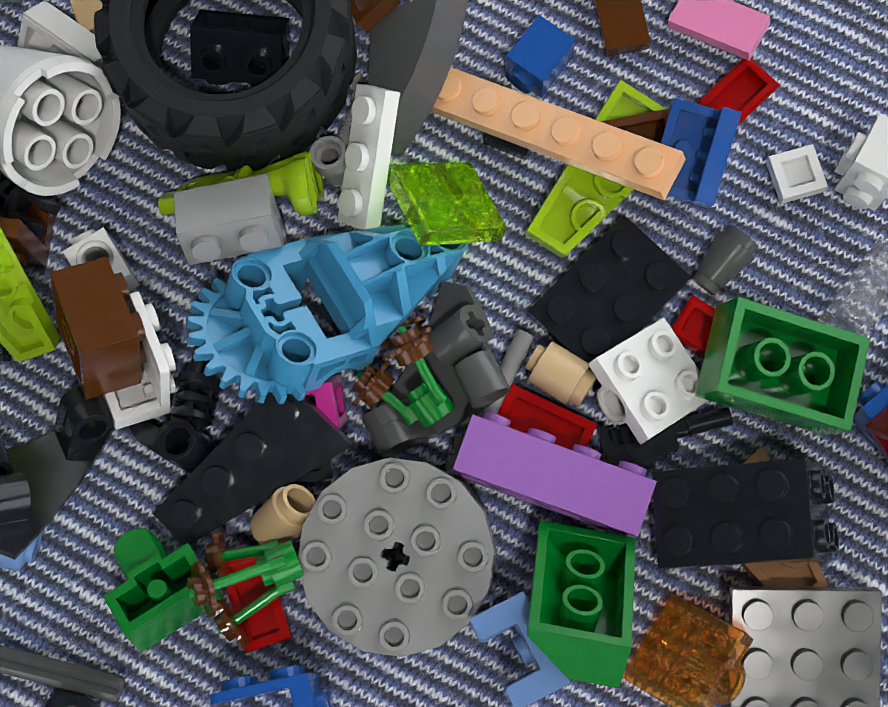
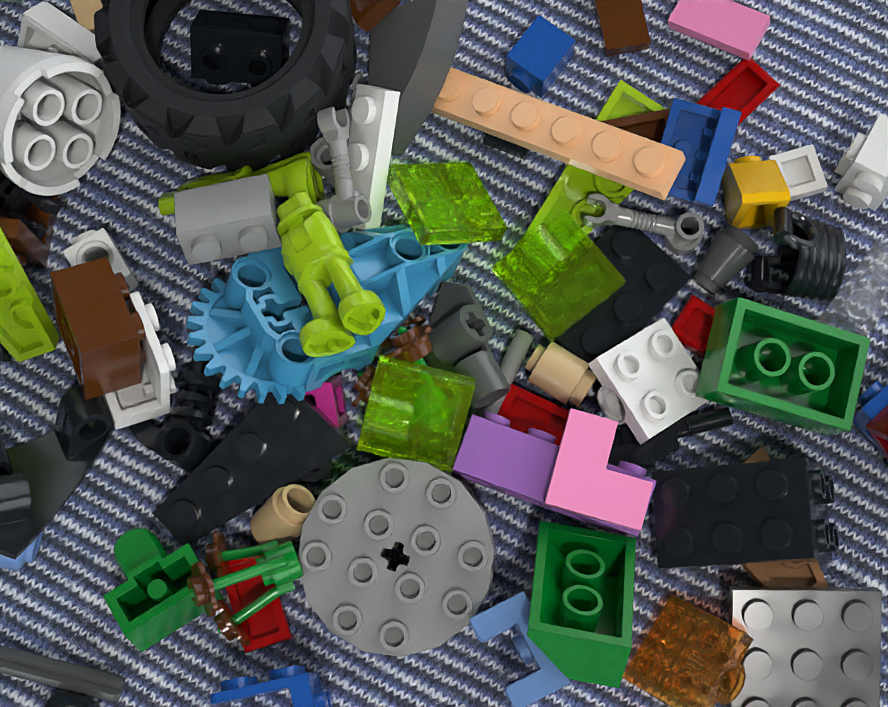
none -> lime piece [276,192,386,358]
none -> light grey brick [316,107,372,234]
none -> clear neon green plate [357,355,476,472]
none -> clear neon green plate [492,209,626,343]
none -> bright pink tile [544,408,653,532]
none -> light grey brick [582,194,704,255]
none -> yellow slope [722,156,791,229]
none -> black piece [750,207,846,302]

